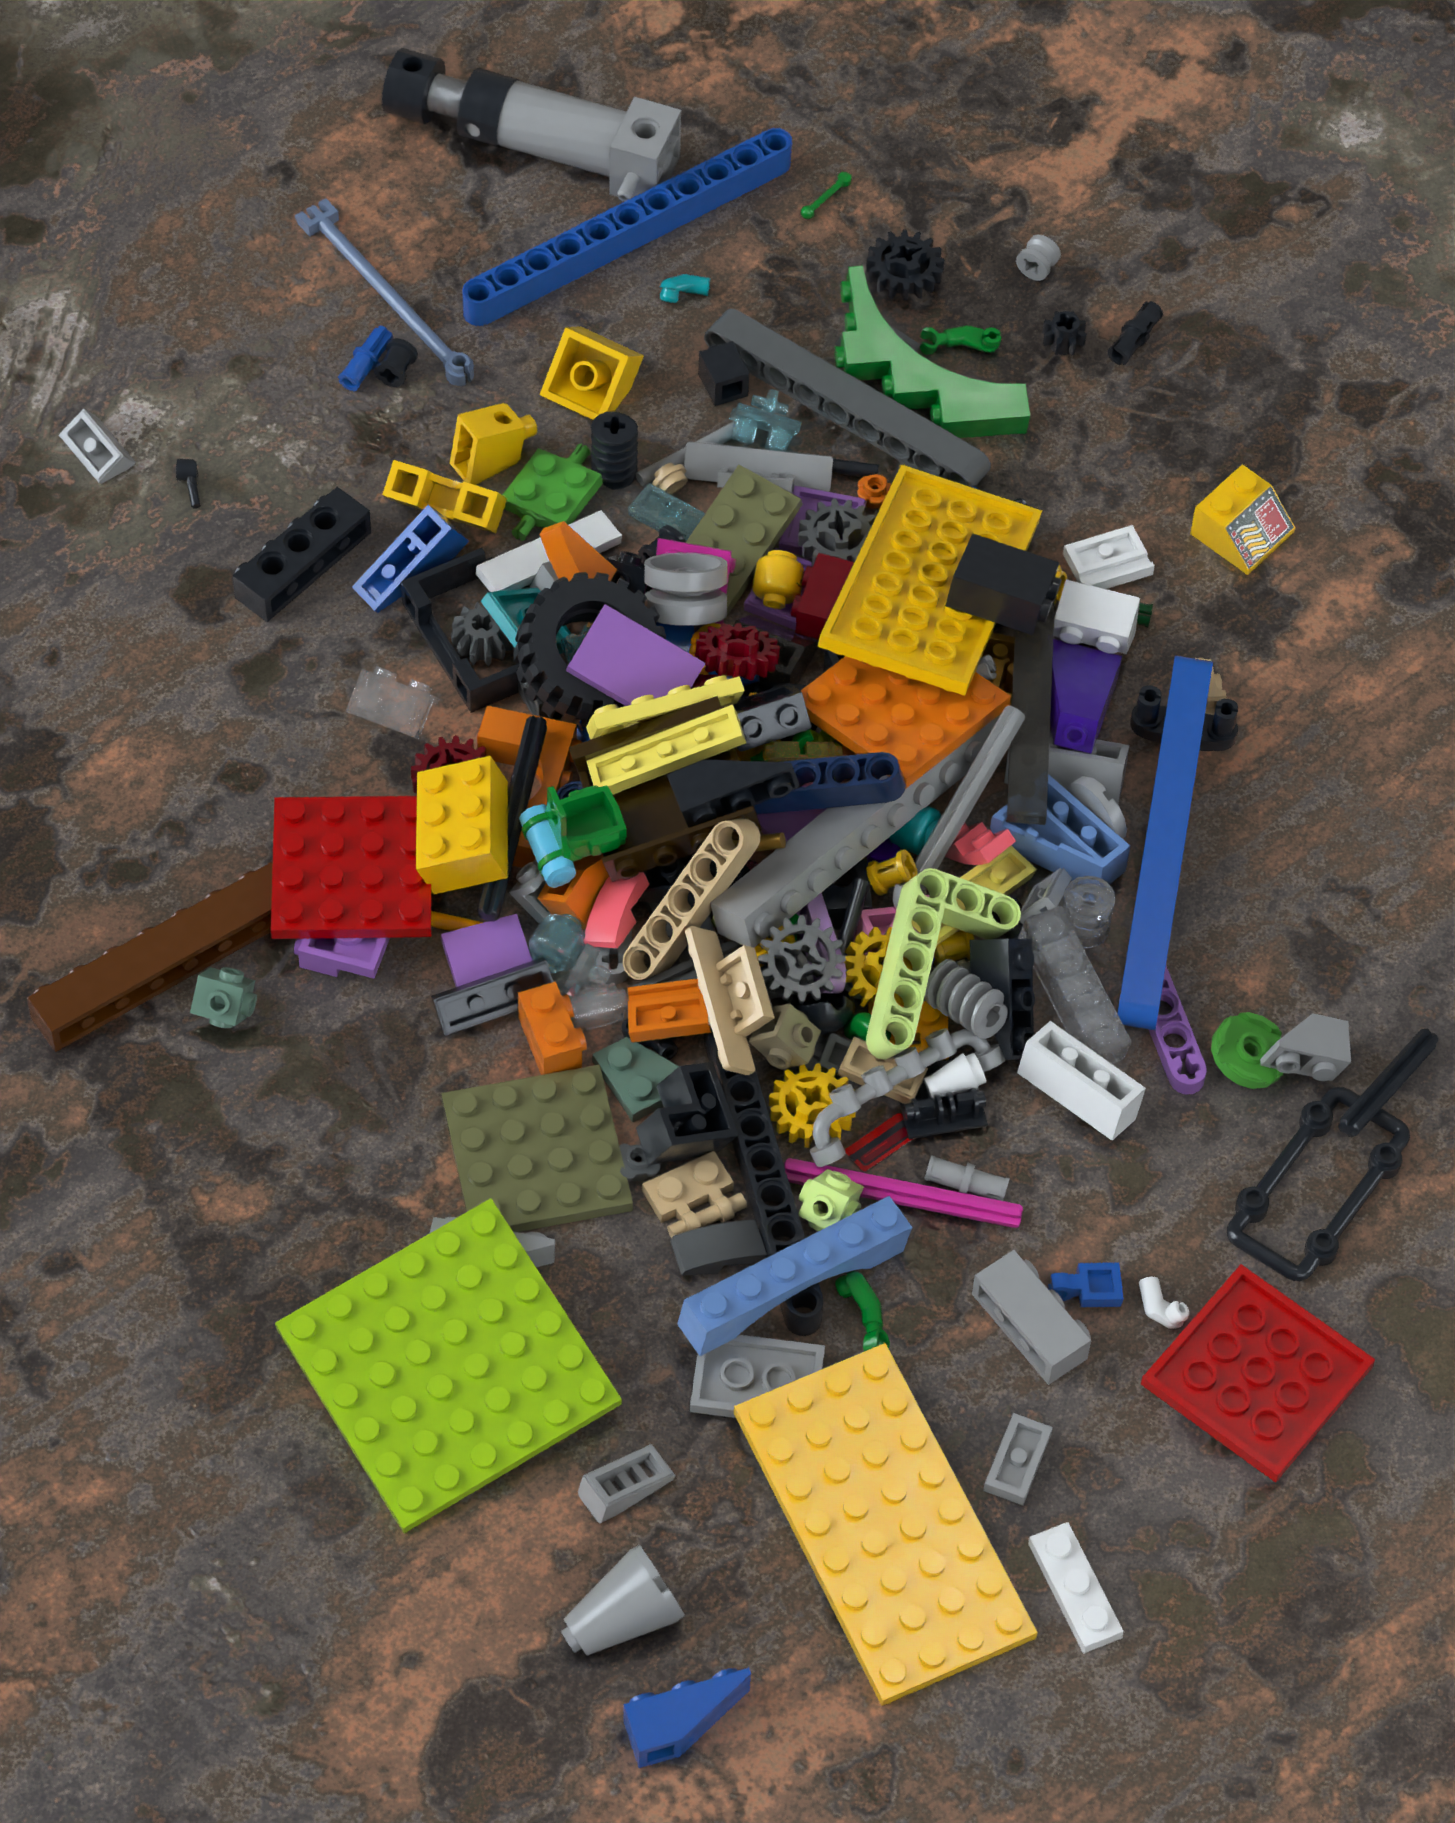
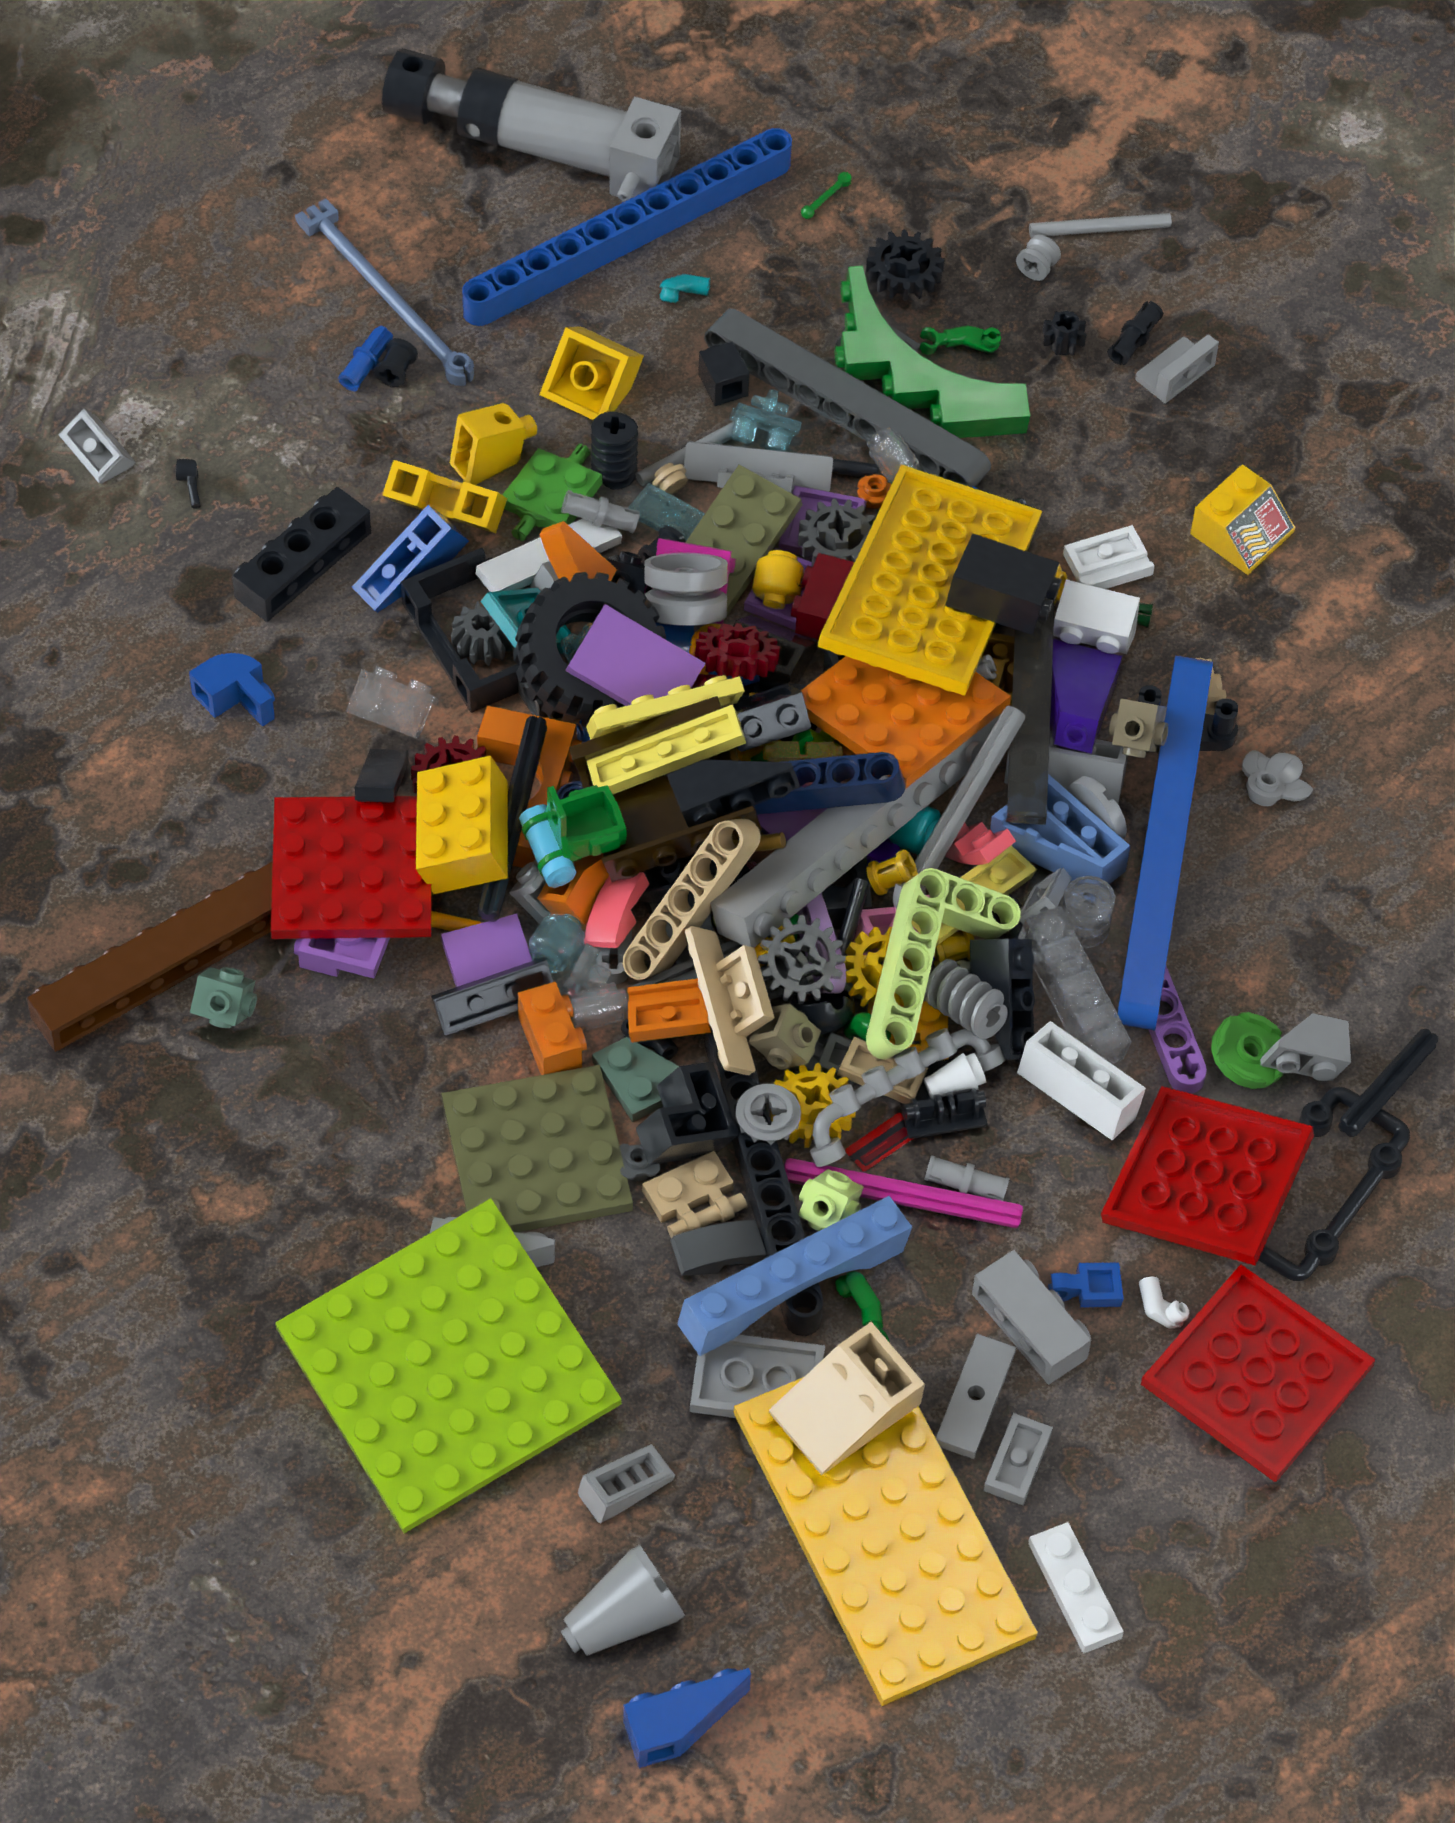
none -> blue brick [189,653,275,727]
none -> black tile [355,749,409,803]
none -> light grey pin [561,490,640,534]
none -> light grey gear [736,1084,801,1145]
none -> tan slope [769,1322,925,1475]
none -> clear brick [867,427,919,483]
none -> light grey tile [936,1334,1016,1459]
none -> light grey bar [1029,213,1172,238]
none -> red plate [1101,1086,1314,1266]
none -> dark tan brick [1109,698,1168,758]
none -> light grey panel [1135,334,1219,404]
none -> light grey plate [1242,750,1313,806]

